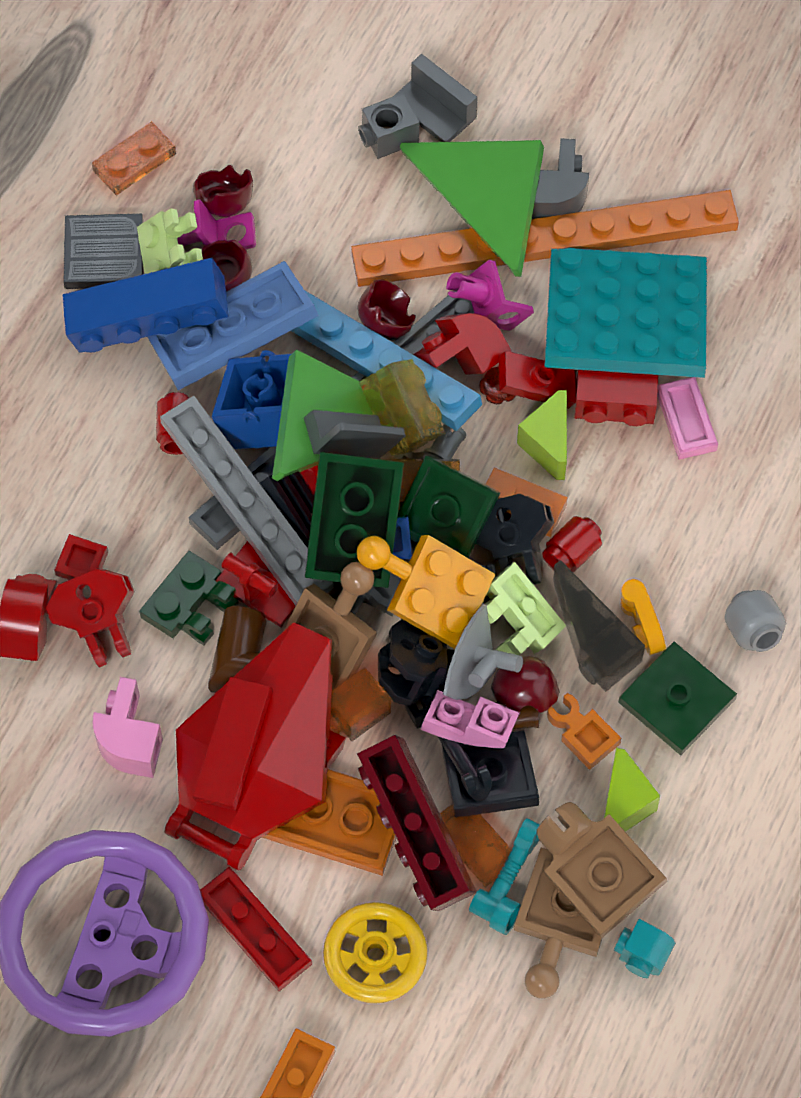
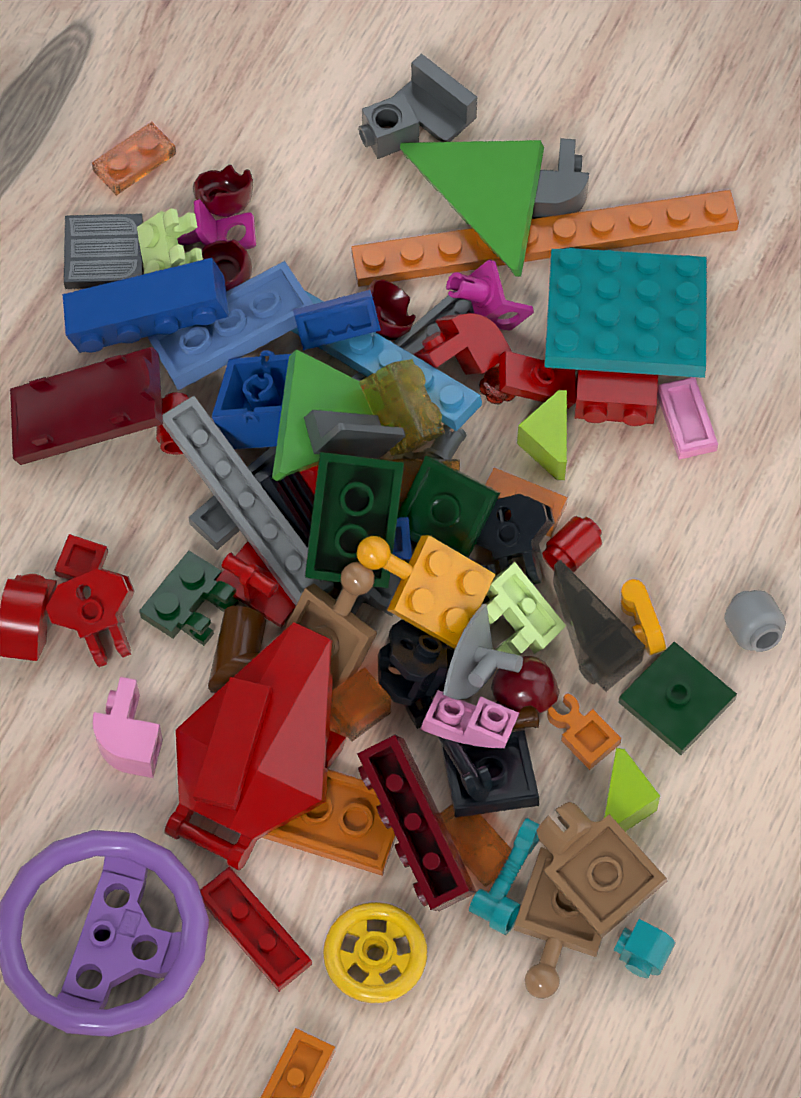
none -> dark red piece [10,347,163,465]
none -> blue plate [293,290,381,350]

